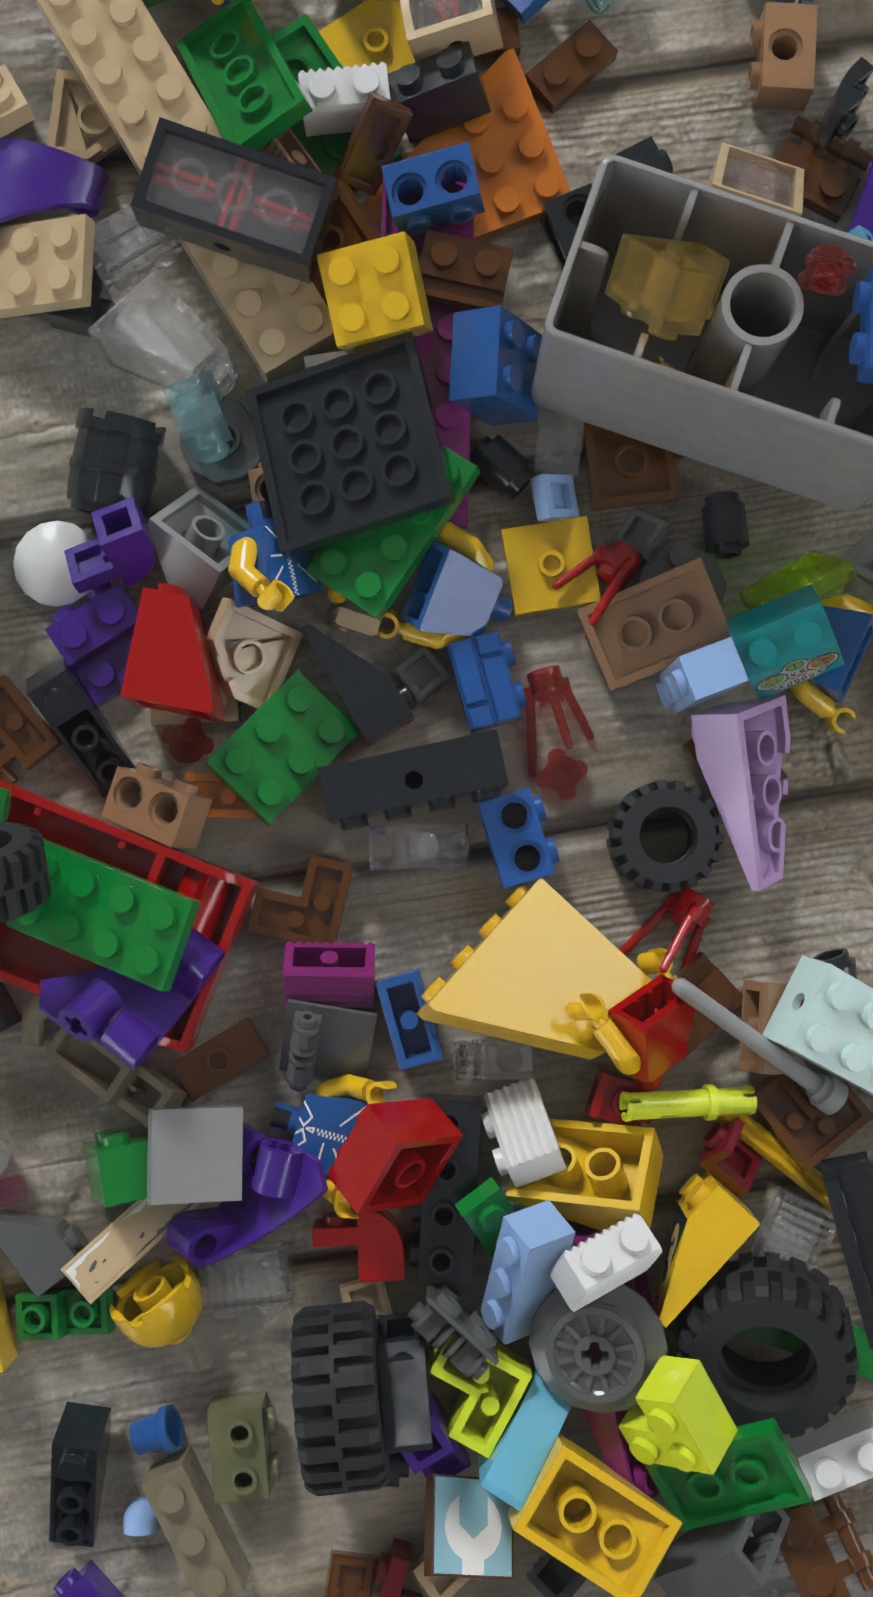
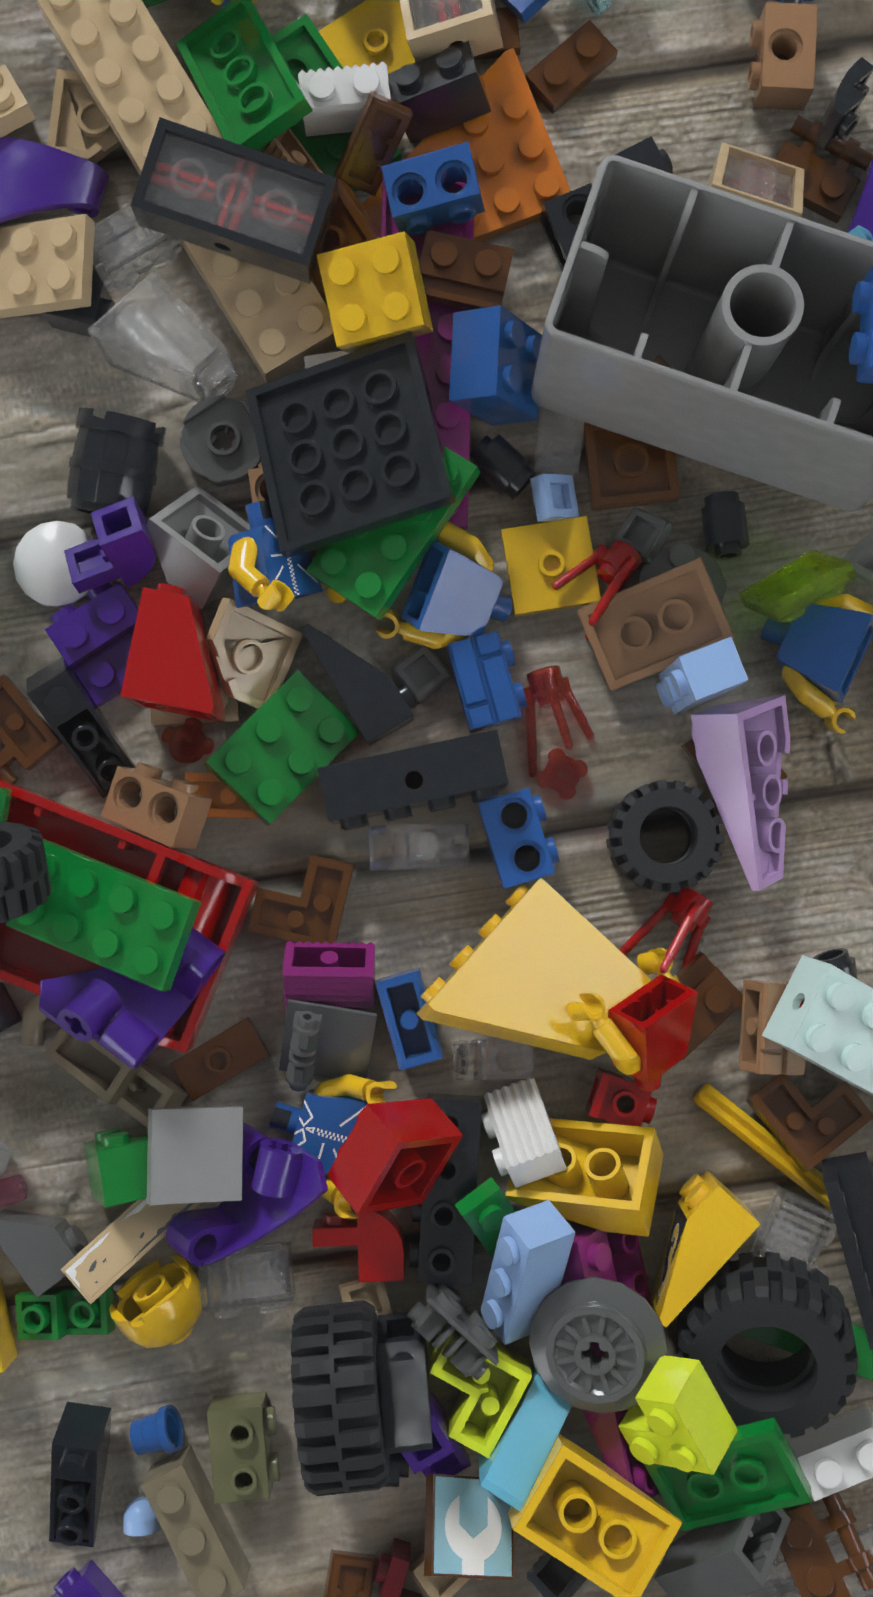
clear light blue window [162,369,233,463] -> none
tan tile [327,607,381,636] -> none
white brick [550,1213,662,1312] -> none
clear yellow brick [604,233,731,340] -> none
neon yellow pin [619,1084,757,1122] -> none
light grey piece [672,978,849,1115] -> none
dark red bracket [698,1117,762,1197] -> none
teal slope [725,583,845,700] -> none
clear red plate [797,244,857,295] -> none

